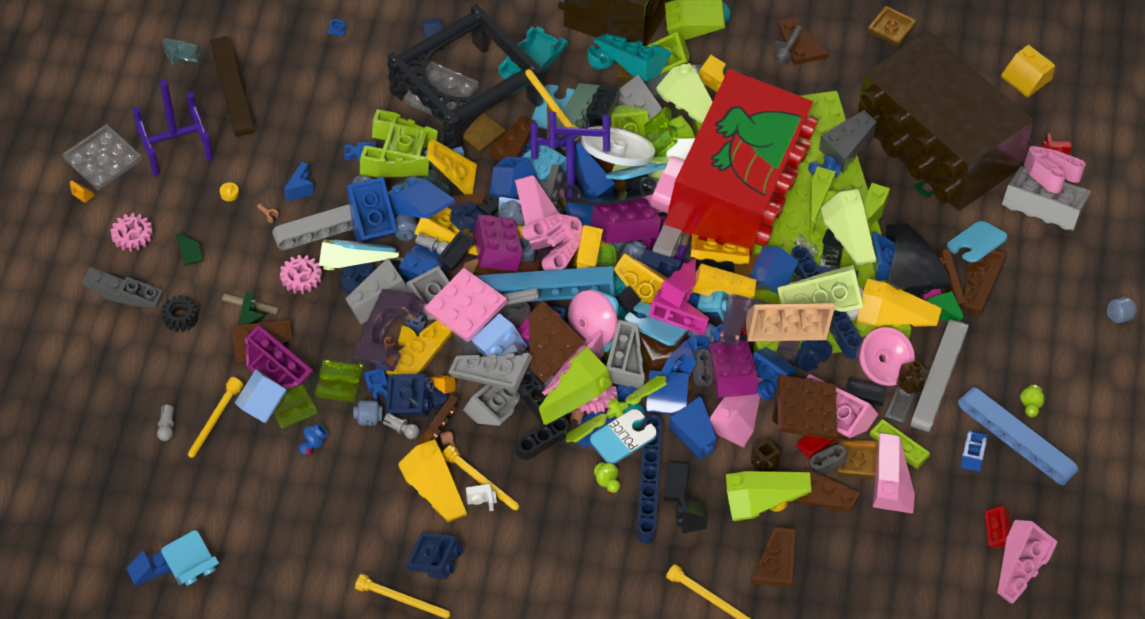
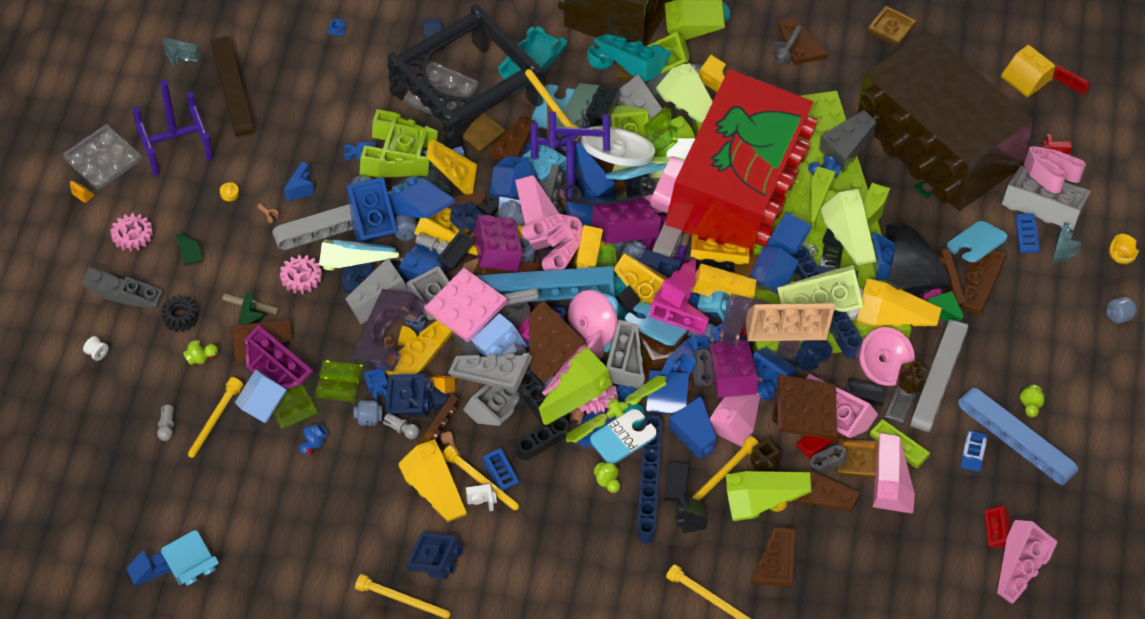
none -> white wheel [83,336,108,361]
none -> lime animal [183,340,218,365]
none -> blue slope [481,448,520,491]
none -> yellow piece [692,436,759,500]
none -> blue slope [766,212,812,254]
none -> blue slope [1014,213,1039,253]
none -> clear light blue slope [1052,222,1082,263]
none -> red slope [1053,65,1091,95]
none -> yellow hair [1109,234,1139,264]

